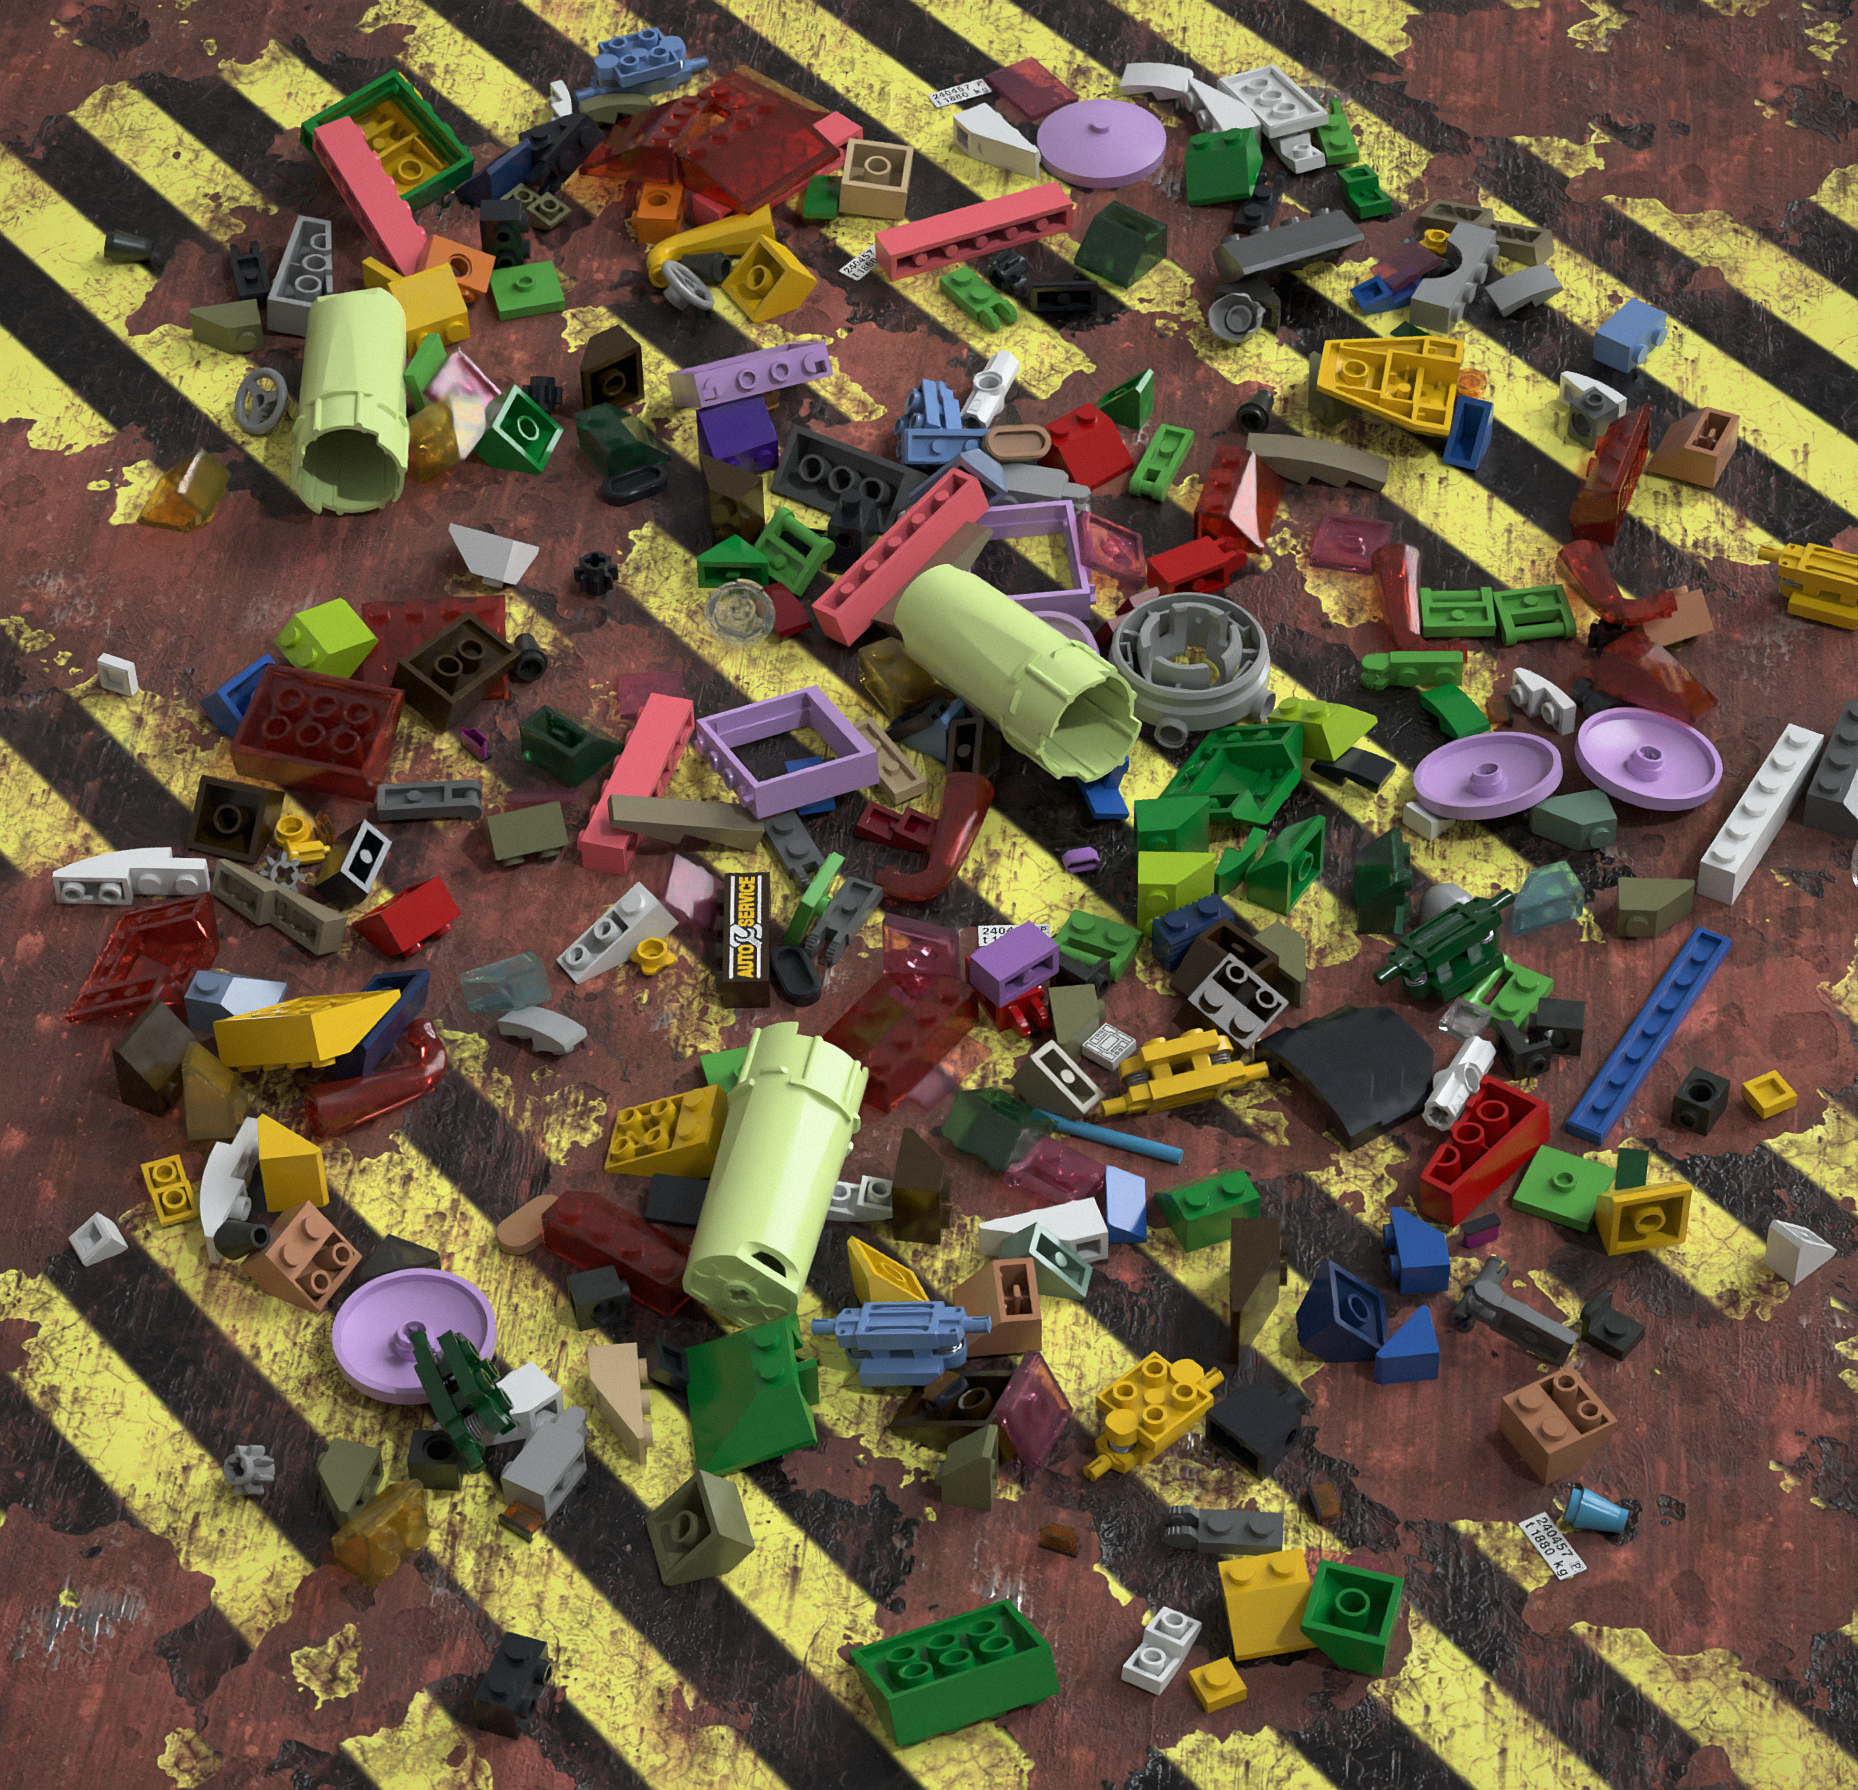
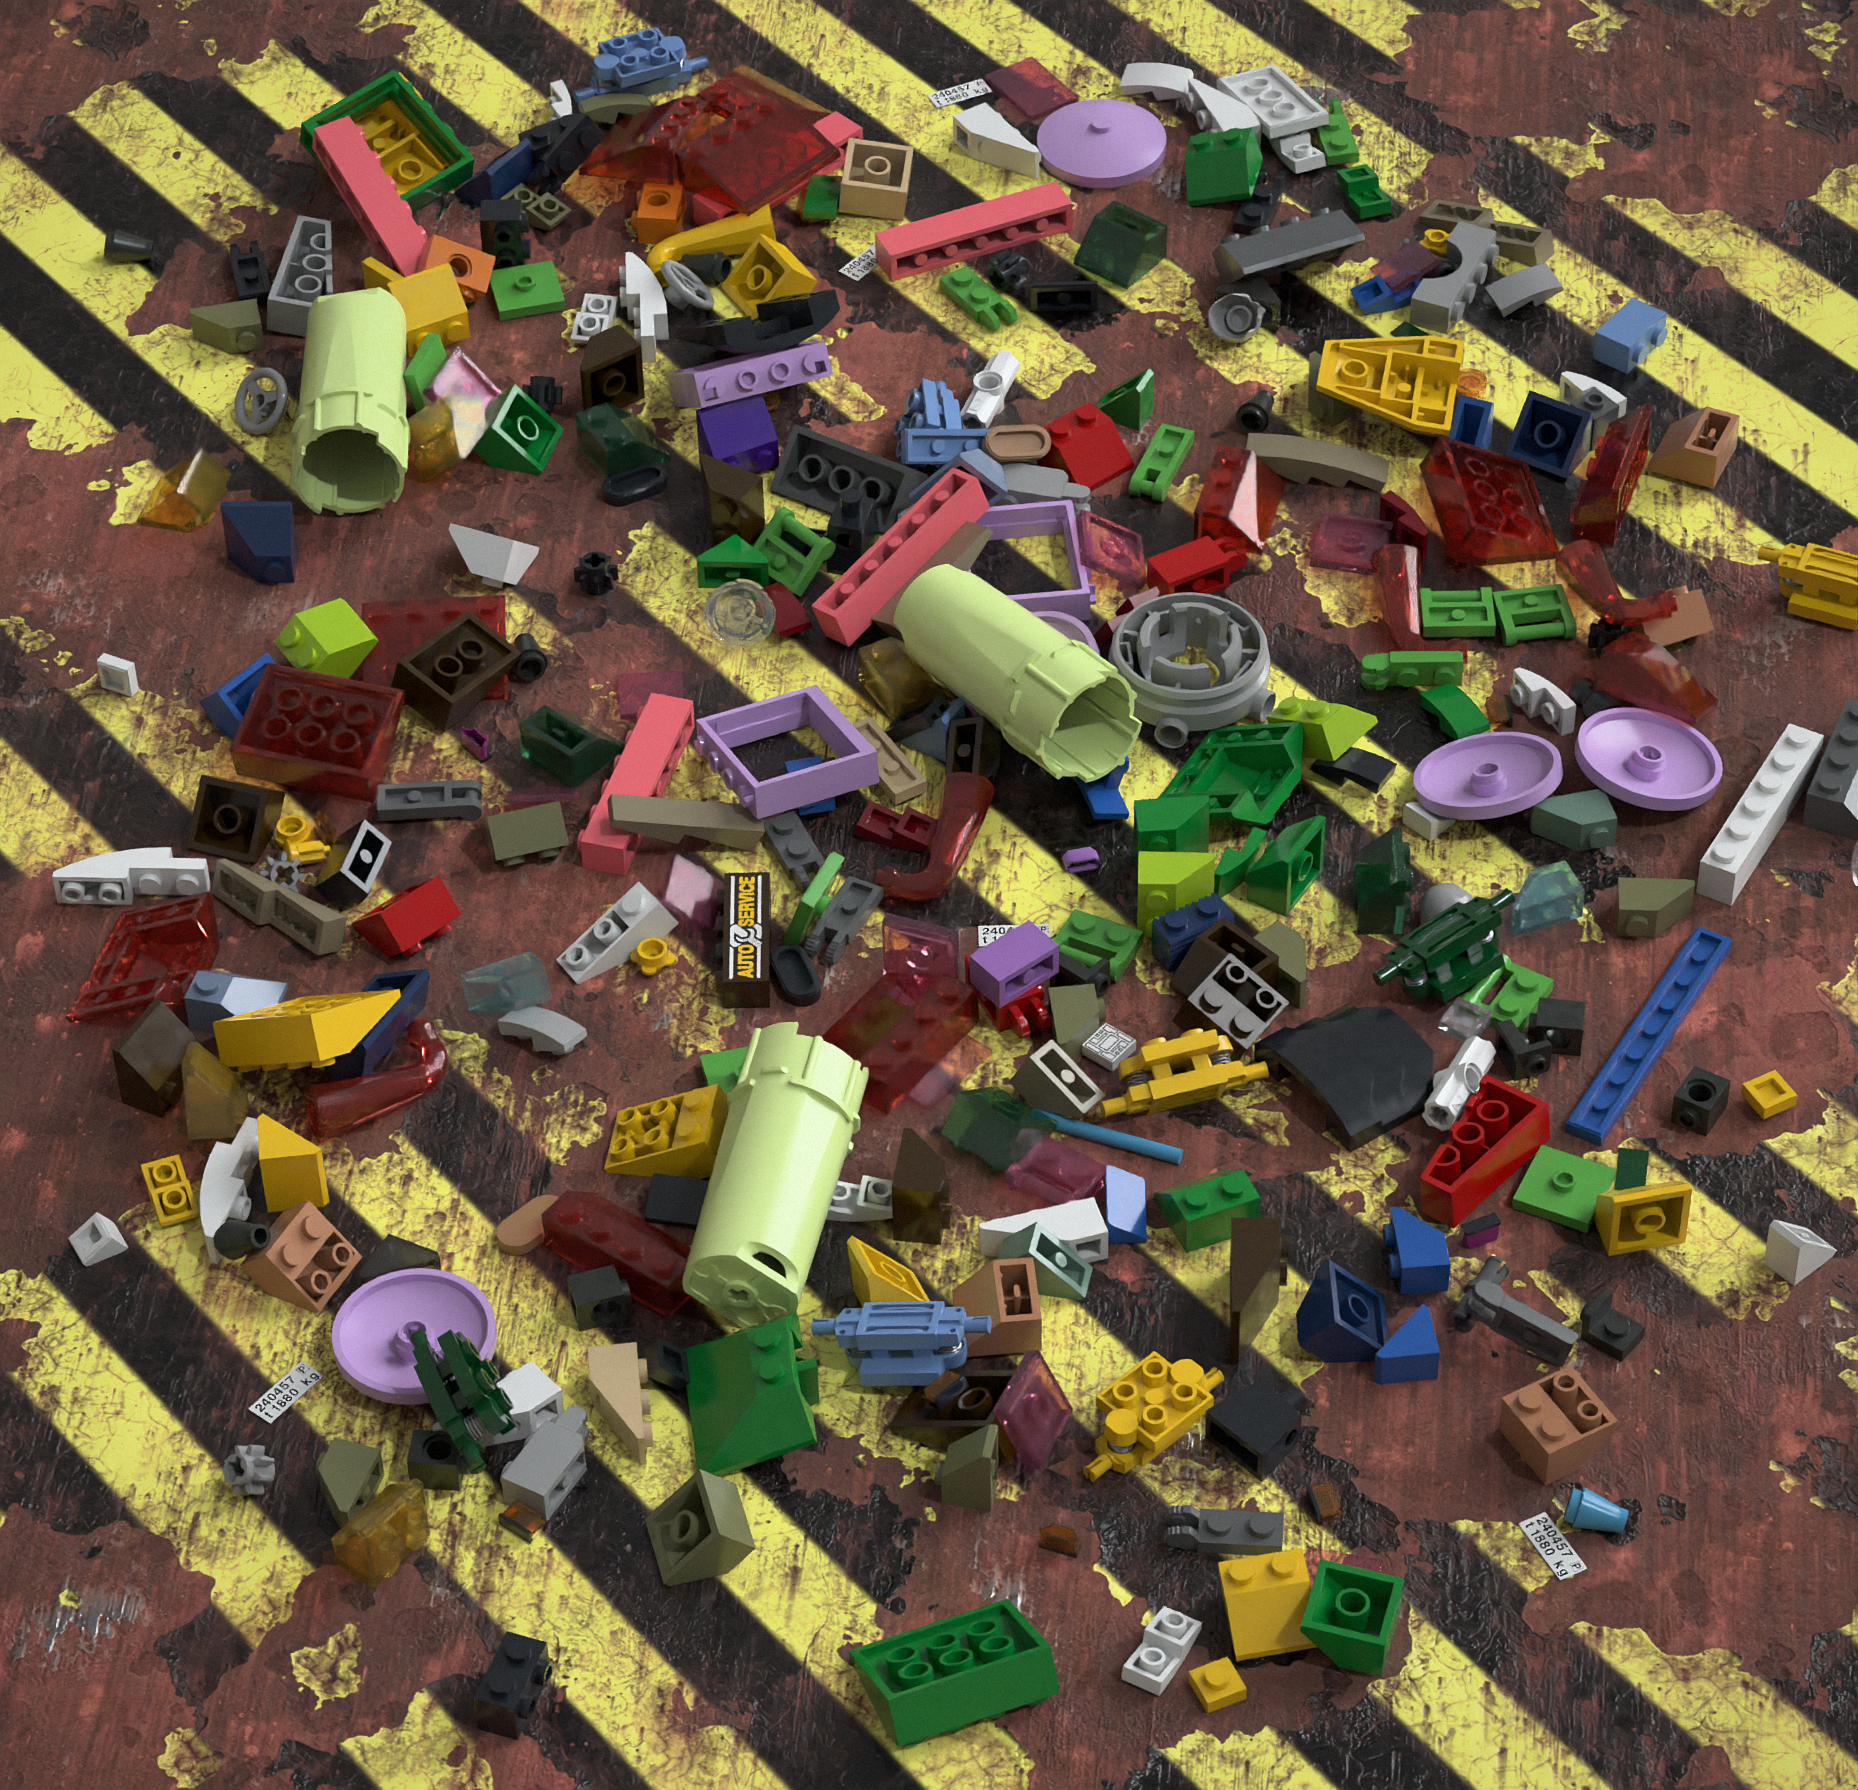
none -> dark blue slope [220,501,299,583]
none -> white sticker [248,1361,324,1424]
none -> white slope [570,293,619,344]
none -> white slope [619,252,669,362]
none -> black slope [671,289,840,354]
none -> dark red slope [1379,490,1428,562]
none -> clear red slope [1419,435,1561,566]
none -> dark blue slope [1504,390,1593,479]

